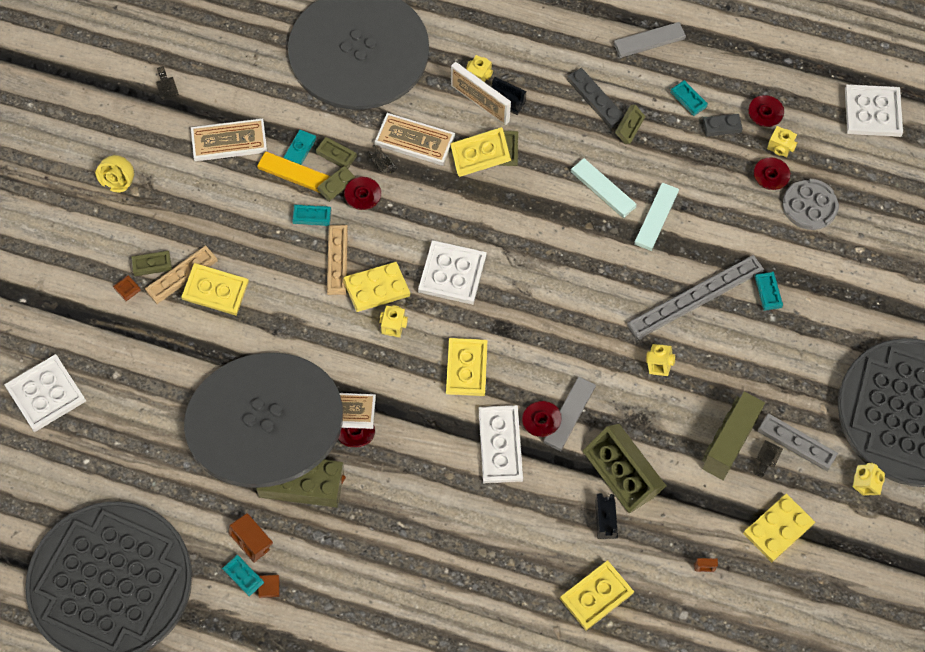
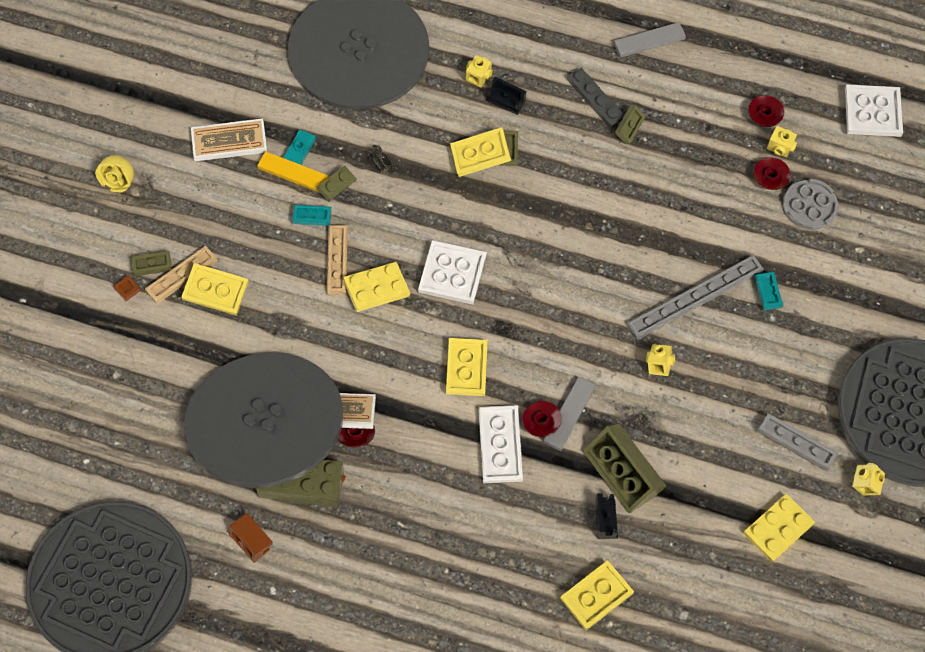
white plate [4,354,86,432] -> none
clear smoke plate [156,66,179,100] -> none
teal plate [222,554,264,597] -> none
dark orange tile [258,575,280,598] -> none
olive plate [316,137,357,168] -> none
dark red dish [344,177,381,210] -> none
tile [375,113,455,166] -> none
light yellow brick [379,305,408,338] -> none
tile [451,62,511,125] -> none
light aqua tile [571,158,637,218] -> none
light aqua tile [634,183,679,251] -> none
teal plate [670,80,708,116] -> none
dark orange tile [694,558,718,572] -> none
olive brick [702,391,765,481] -> none
dark grey plate [703,114,743,137] -> none
clear smoke plate [755,440,783,478] -> none

